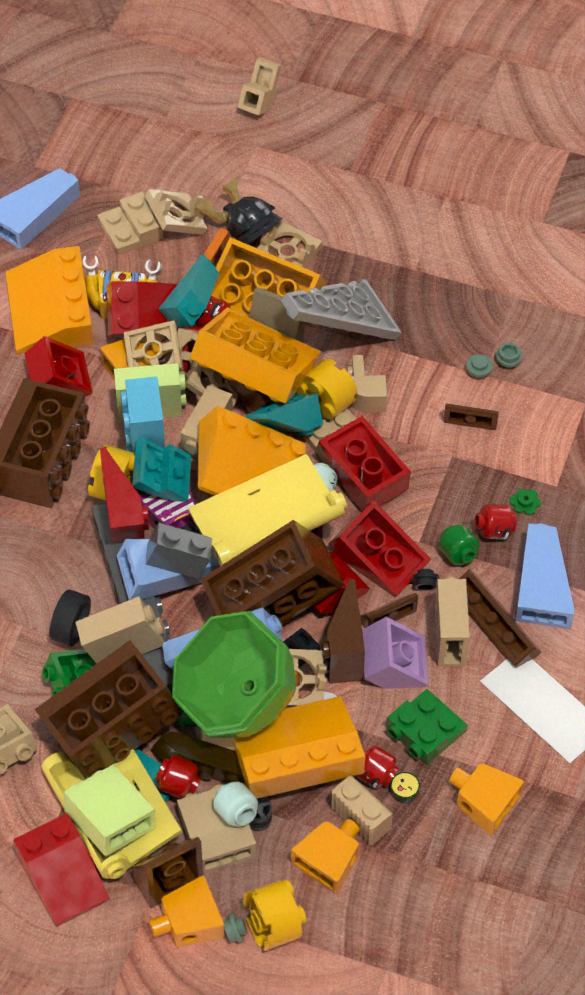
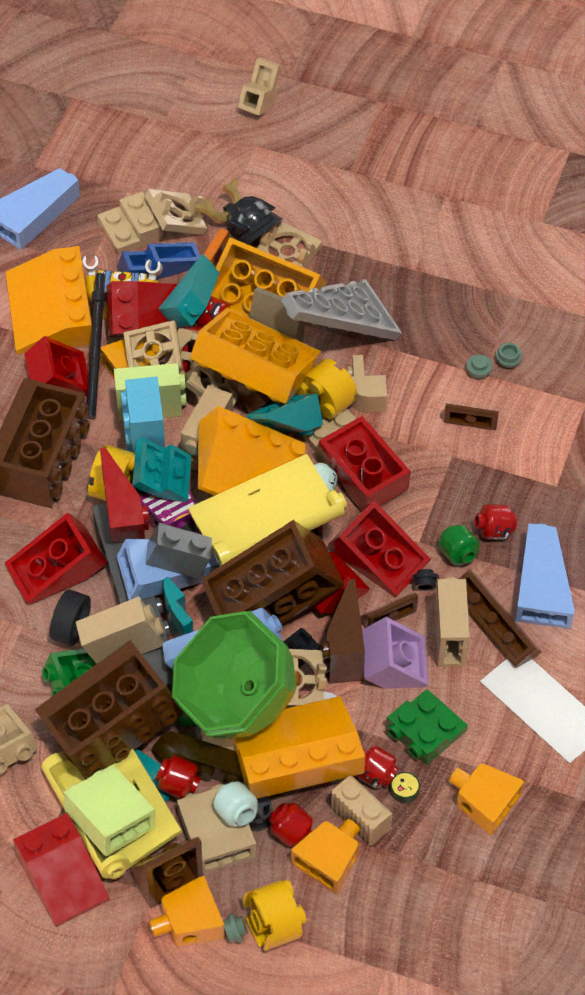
green plant [510,489,541,515] -> none
none -> red slope [5,512,107,605]
none -> black bar [86,273,107,420]
none -> blue slope [117,242,200,280]
none -> teal slope [163,576,194,638]
none -> red head [269,803,313,847]

